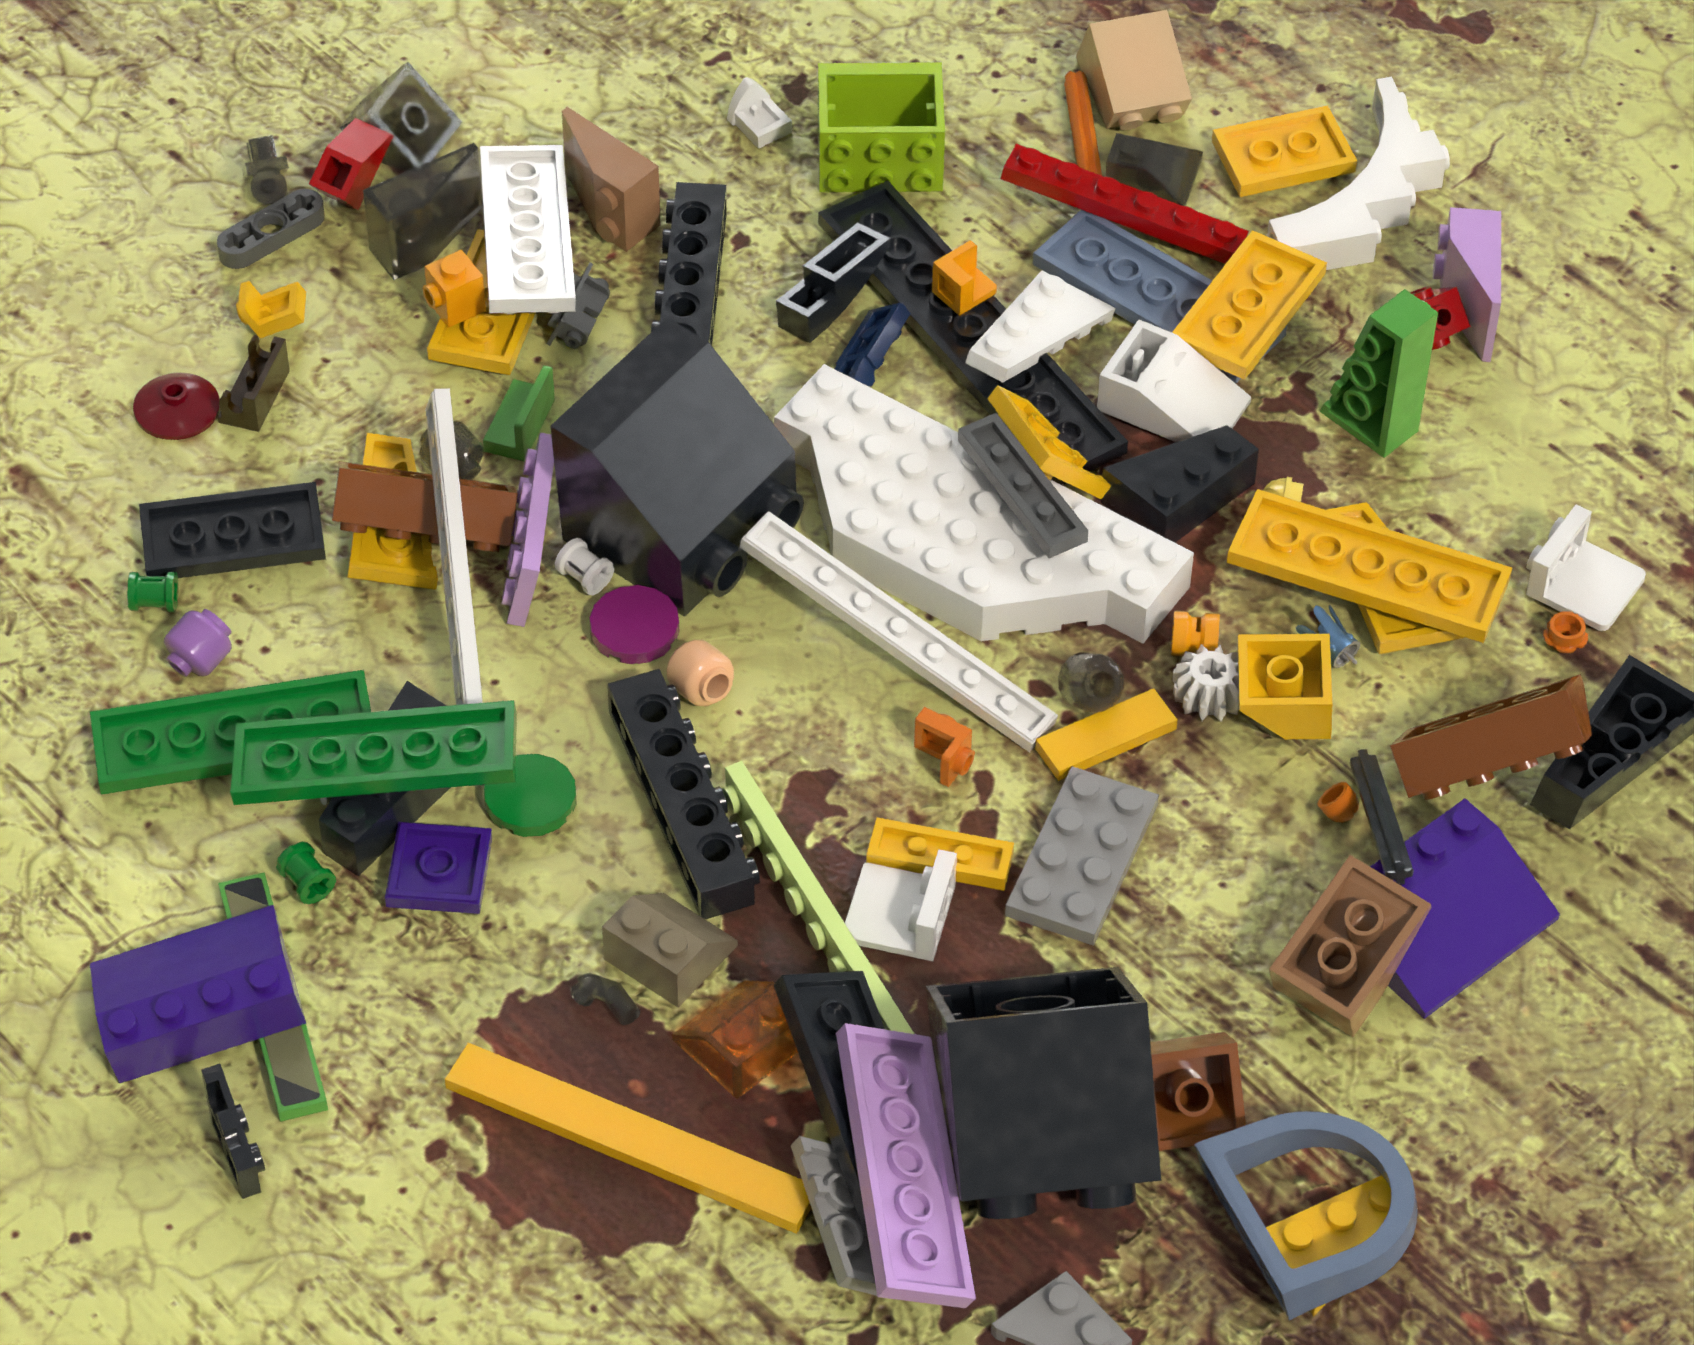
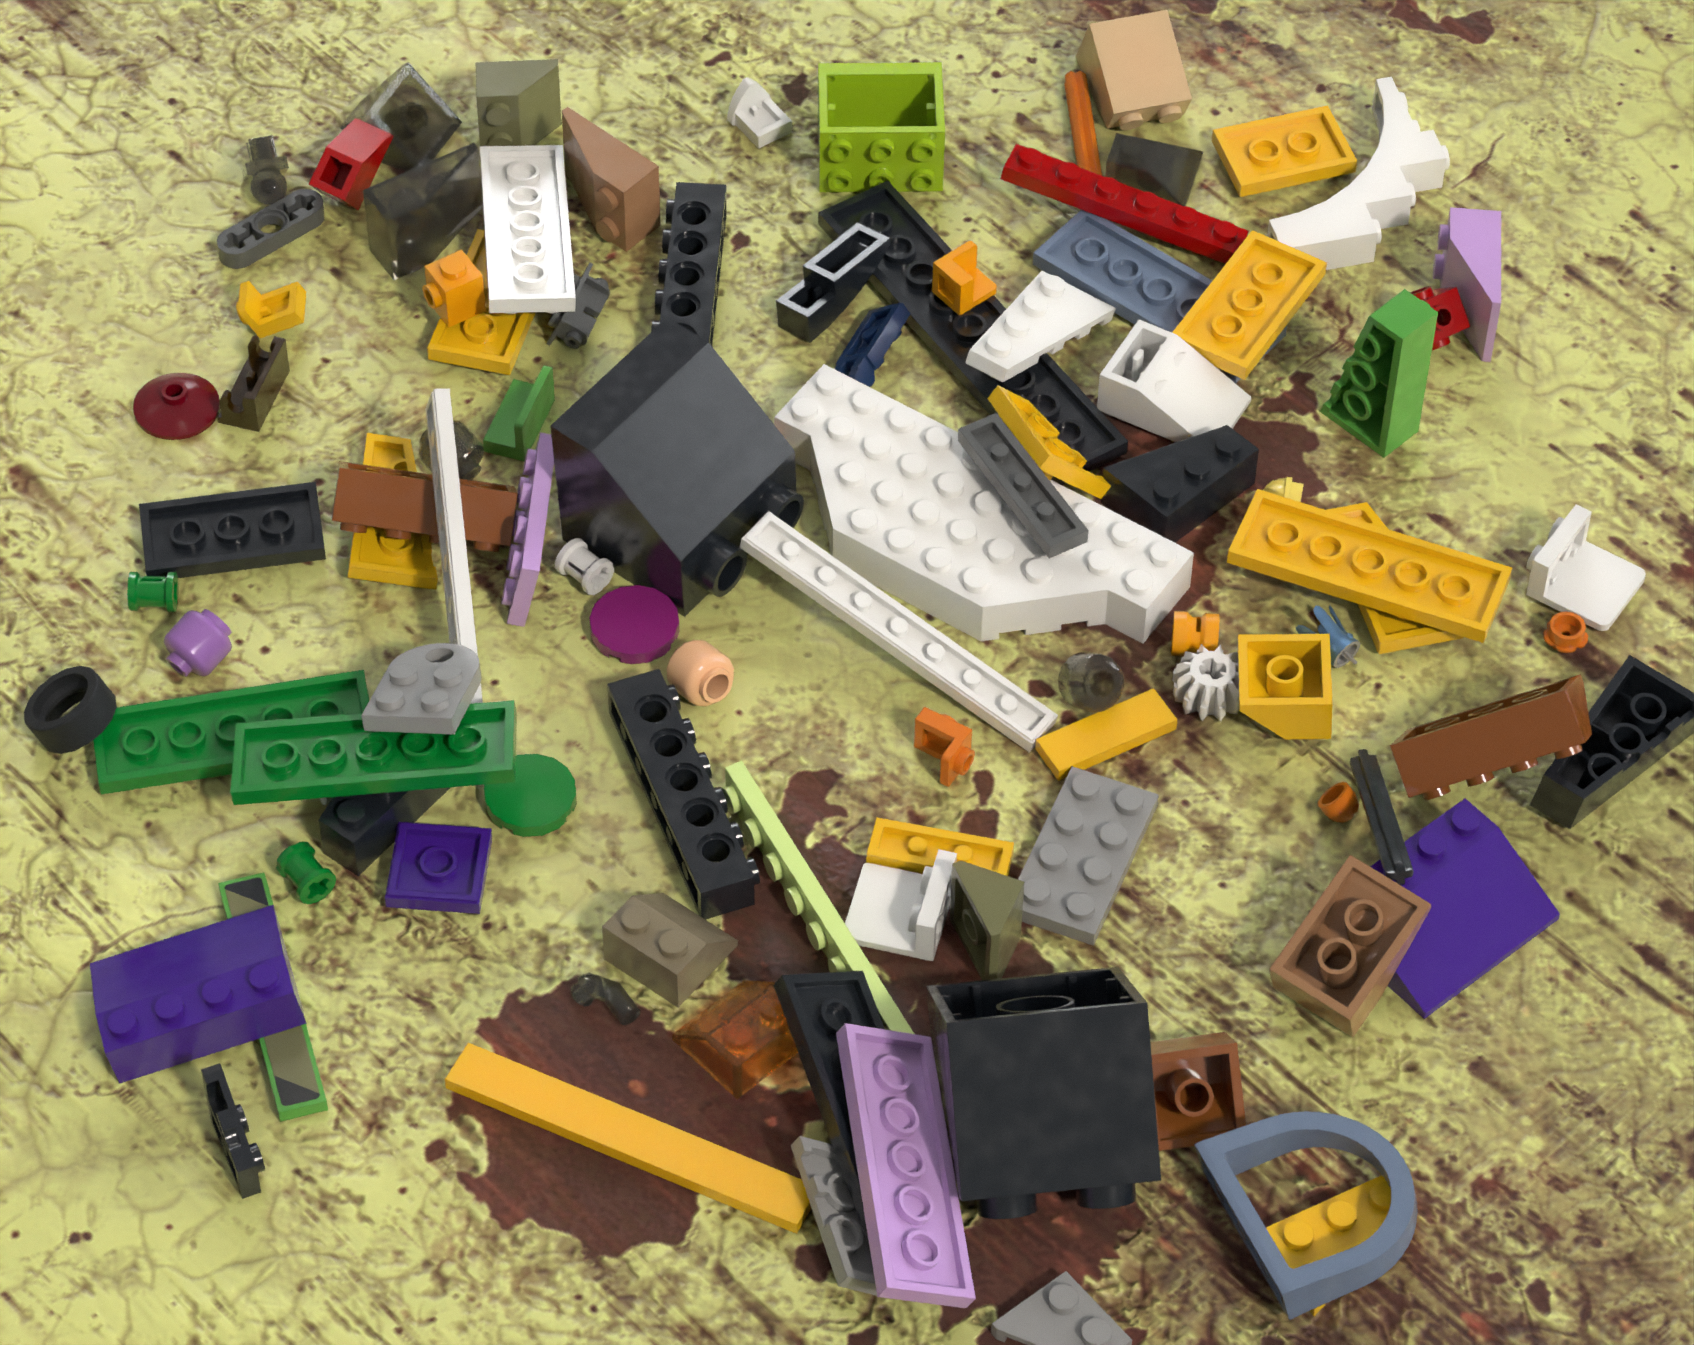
none -> black tyre [24,666,117,754]
none -> light grey plate [361,643,482,734]
none -> olive slope [475,59,562,146]
none -> olive slope [950,861,1025,980]

